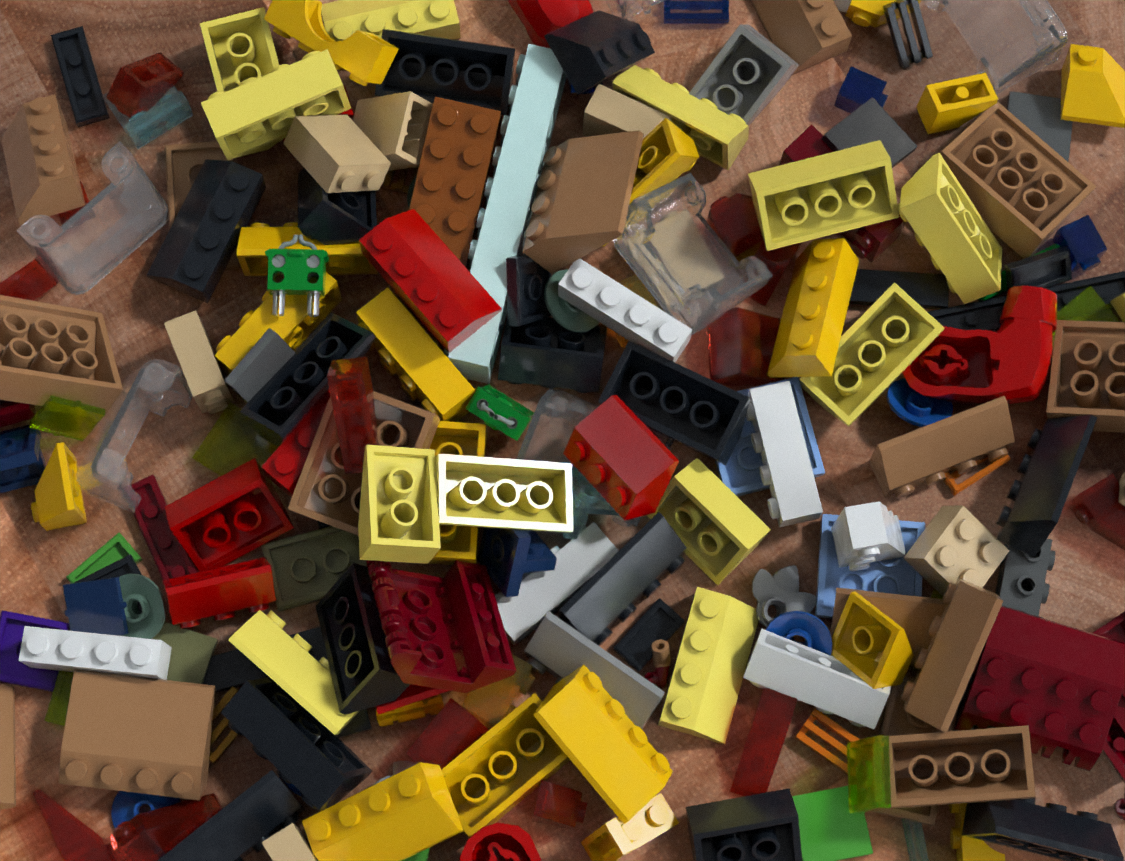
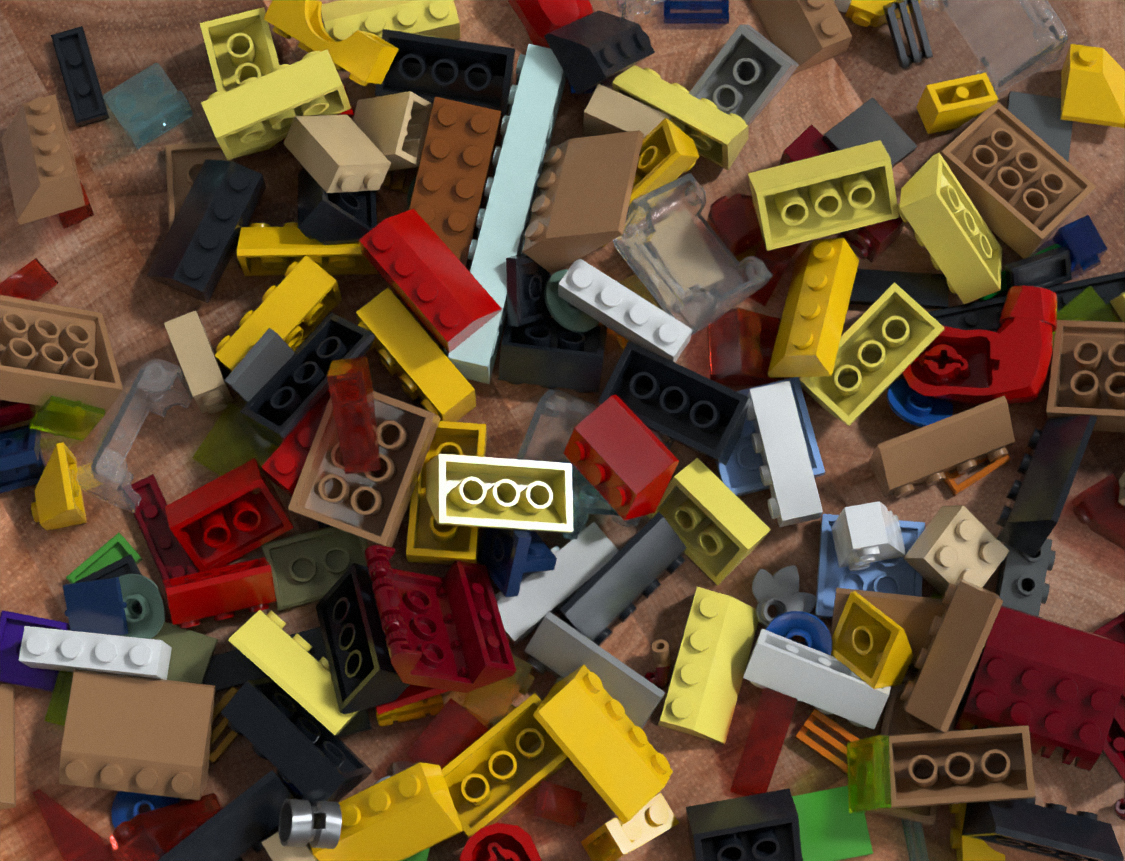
clear windscreen [16,141,169,295] -> none
clear red slope [106,52,184,118] -> none
green piece [265,235,330,317] -> none
light yellow slope [358,445,441,564] -> none
green piece [465,384,534,441] -> none
black tile [613,598,685,673] -> none
clear blue brick [834,66,889,113] -> none
none -> flat silver wheel [279,799,342,849]

